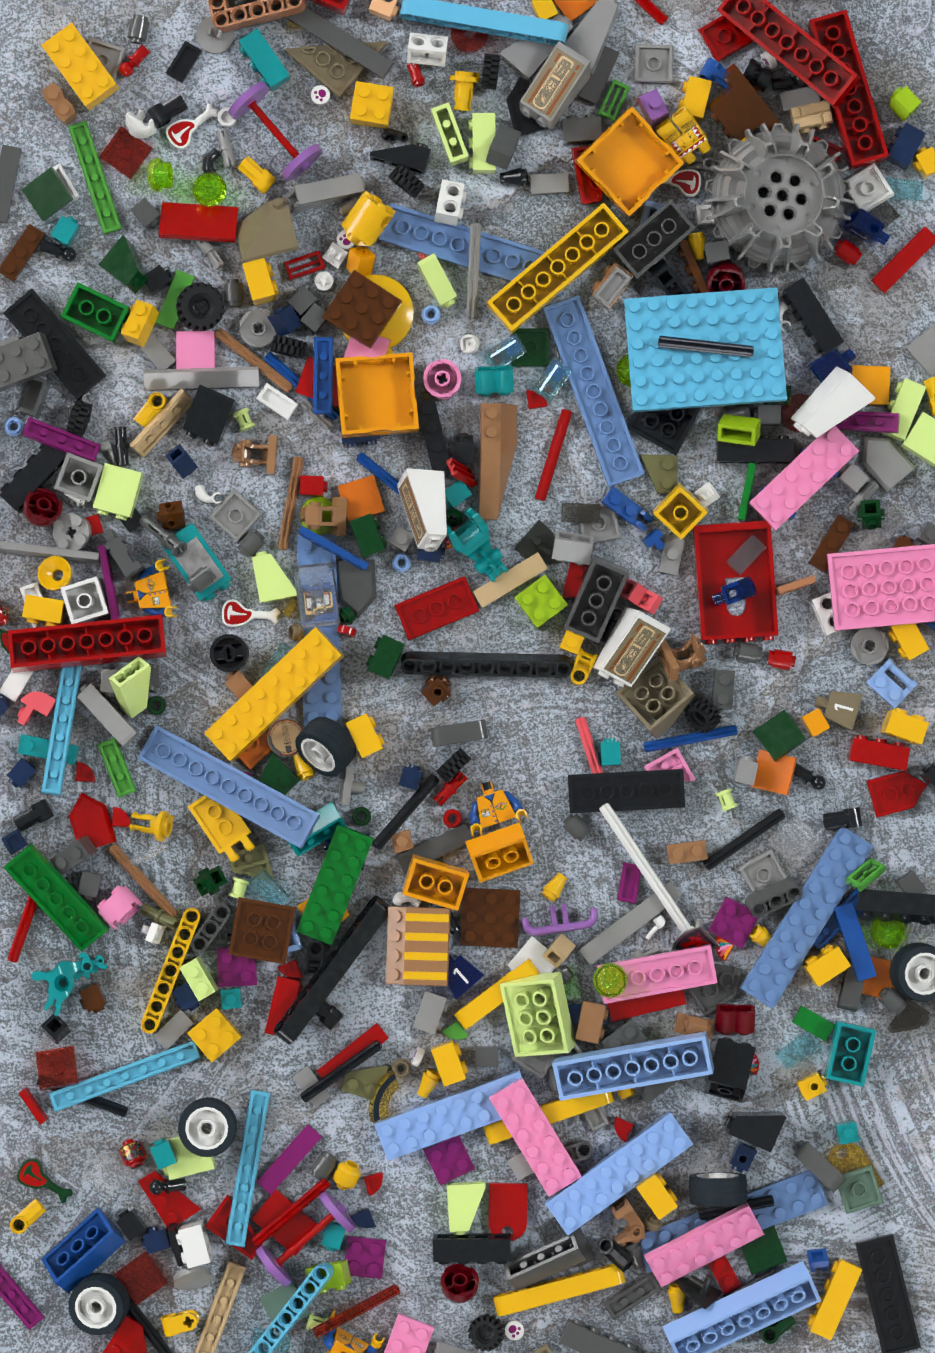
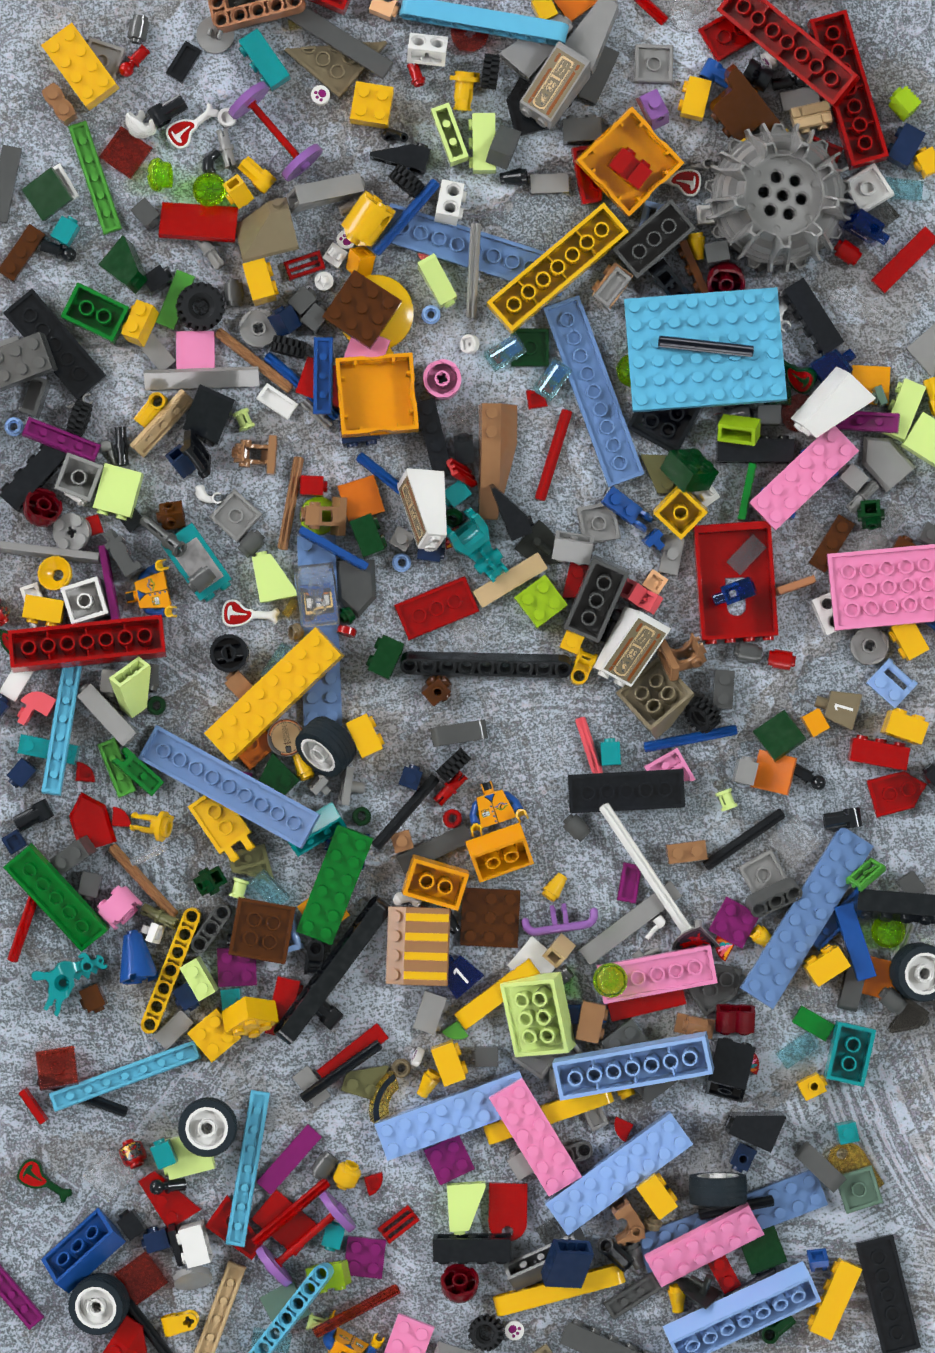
yellow piece [10,1198,47,1234] -> none
black brick [41,1014,70,1045] -> none
red tile [278,959,303,979] -> none
dark blue tile [351,1208,376,1228] -> none
teal brick [475,365,514,396] -> none
clear smoke tile [561,503,600,523] -> none
bright green tile [597,79,630,122] -> none
yellow hips [655,105,711,165] -> none
none -> green plate [112,747,164,796]
none -> blue cone [120,930,158,985]
none -> black plate [180,429,211,479]
none -> yellow brick [222,174,255,209]
none -> yellow brick [222,996,279,1038]
none -> light grey tile [307,773,331,796]
none -> blue axle [372,179,440,256]
none -> red tile [377,1205,420,1244]
none -> black slope [489,484,534,541]
none -> dark blue brick [541,1239,594,1288]
none -> red brick [607,147,653,190]
none -> light nougat plate [642,569,669,594]
none -> dark green brick [660,448,719,493]
none -> piece [784,359,817,394]
none -> sand green plate [871,385,888,407]

